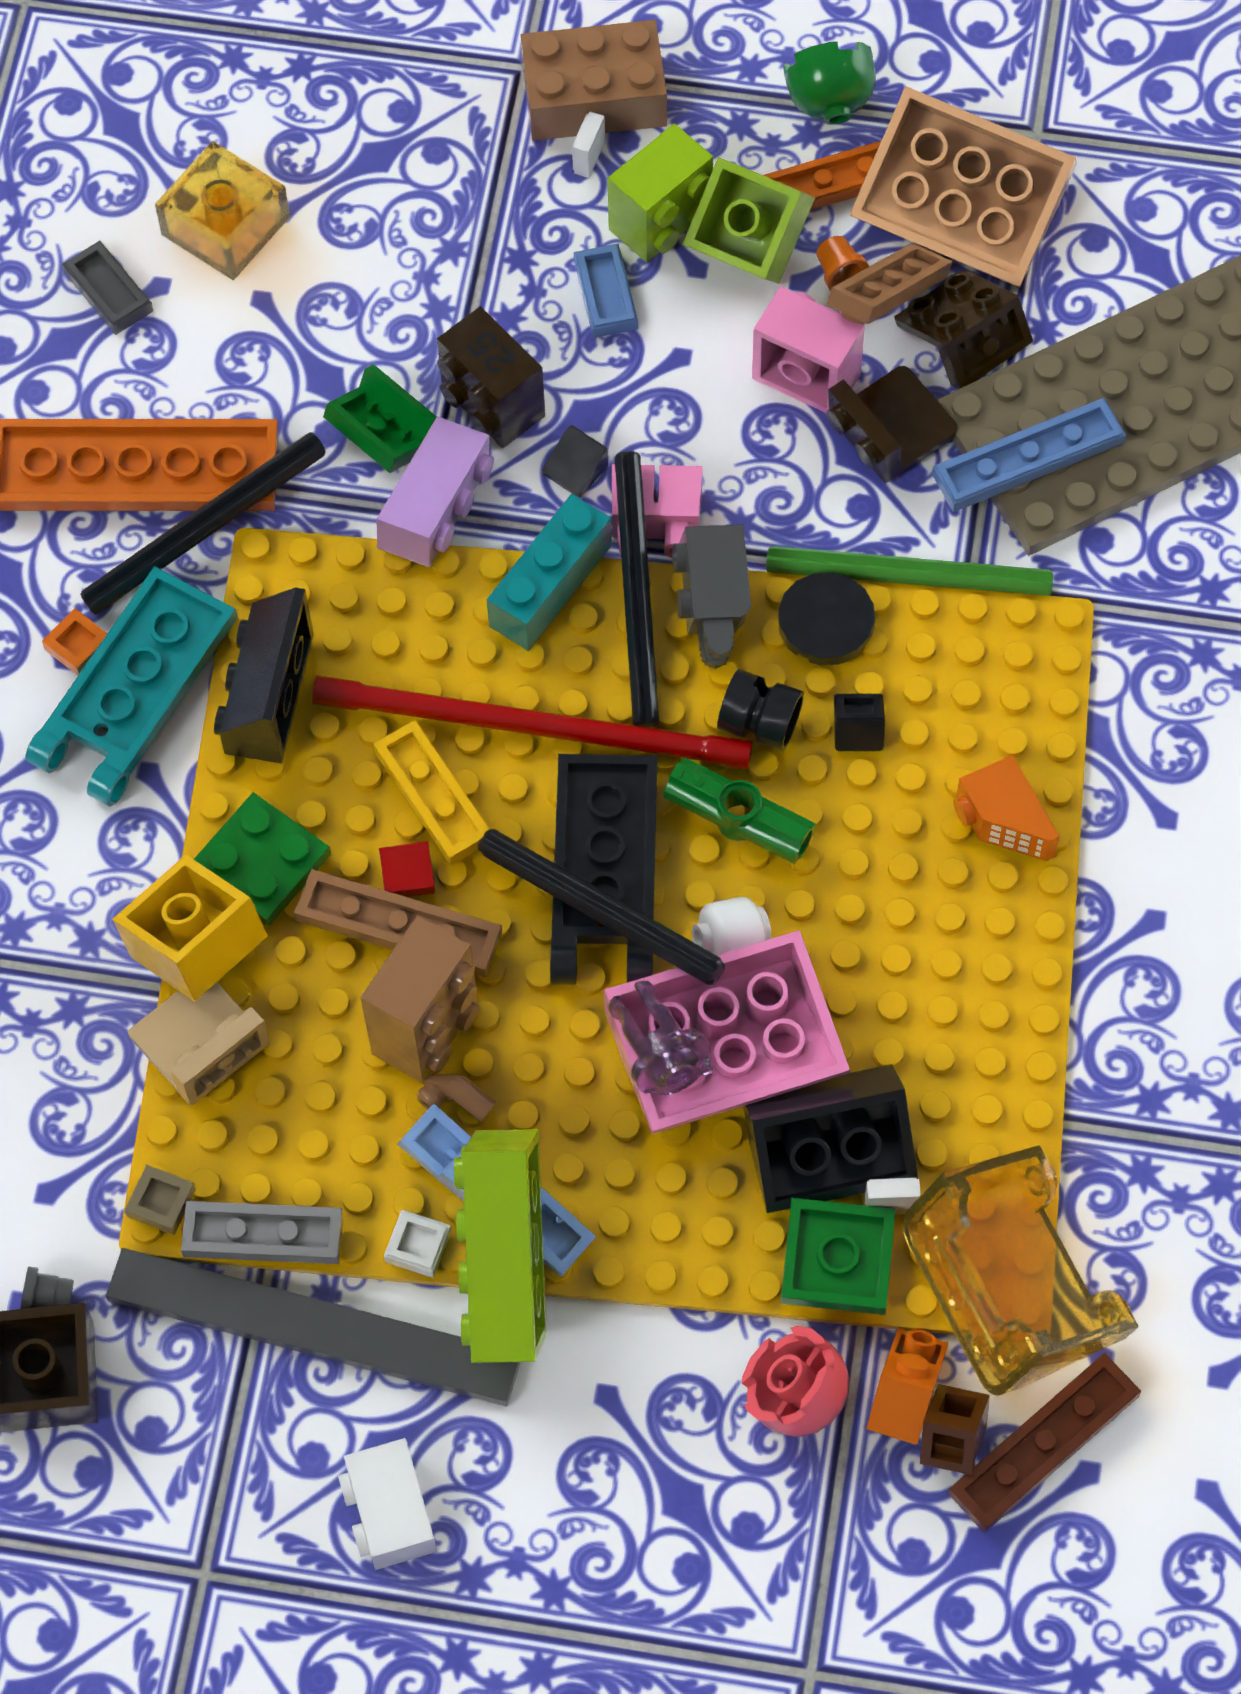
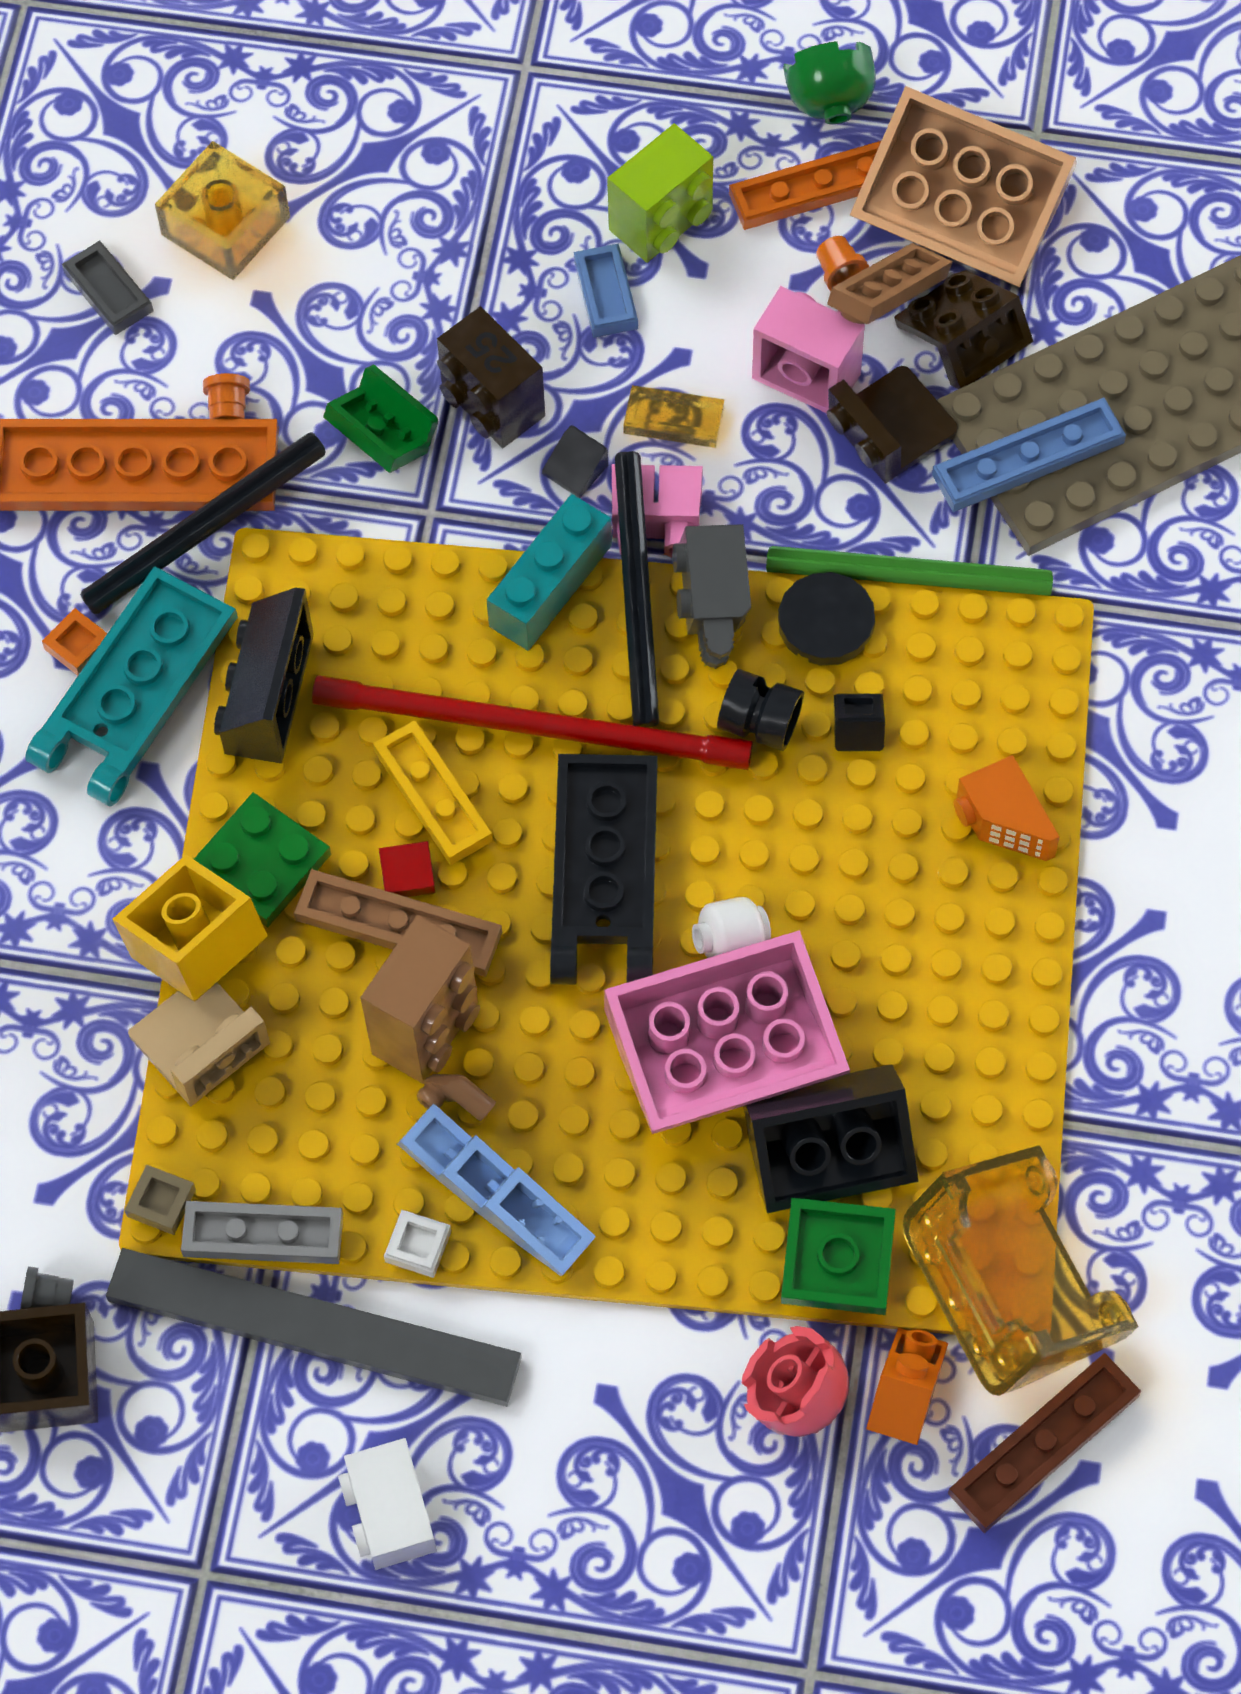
lavender brick [376,416,494,568] -> none
lime brick [454,1129,547,1363] -> none
black axle [478,829,725,985] -> none
medium nougat brick [520,19,667,141] -> none
white tile [572,111,605,178] -> none
clear purple piece [608,981,714,1095] -> none
green piece [663,757,816,864] -> none
lime brick [683,157,815,284] -> none
white tile [865,1178,921,1214] -> none
reddish brown brick [920,1384,990,1475] -> none
none -> orange piece [203,373,250,419]
none -> clear yellow tile [623,385,724,448]

